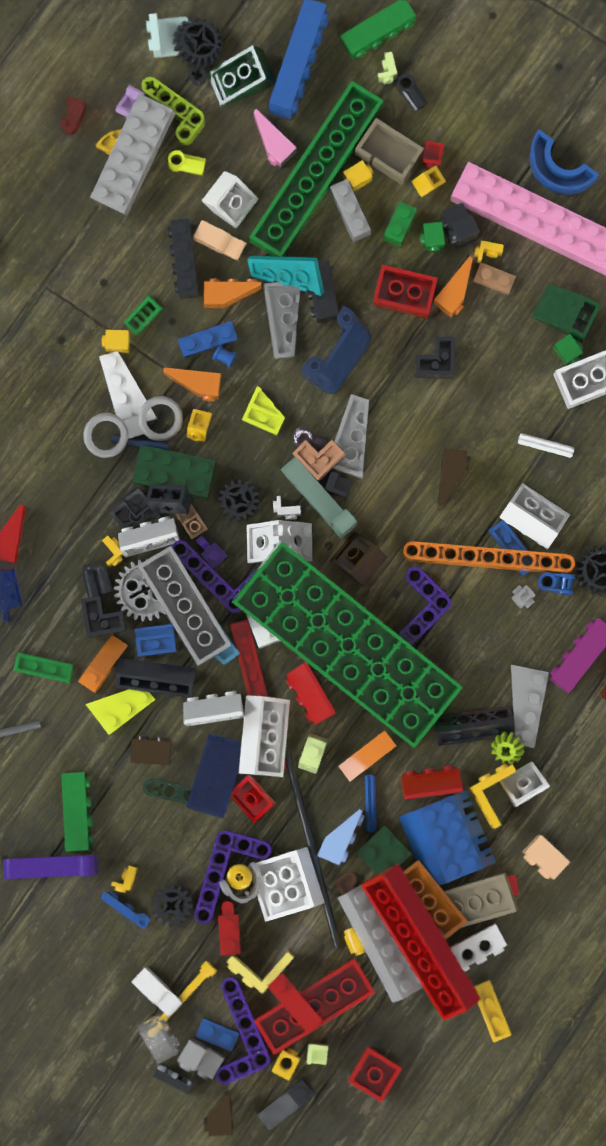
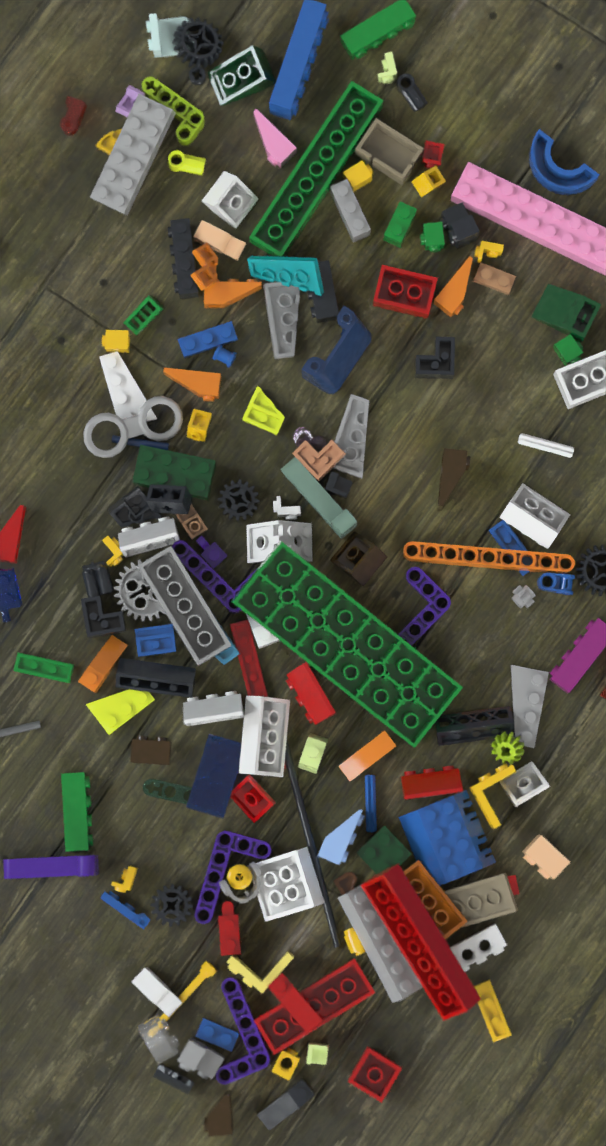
none -> orange tile [190,243,218,291]

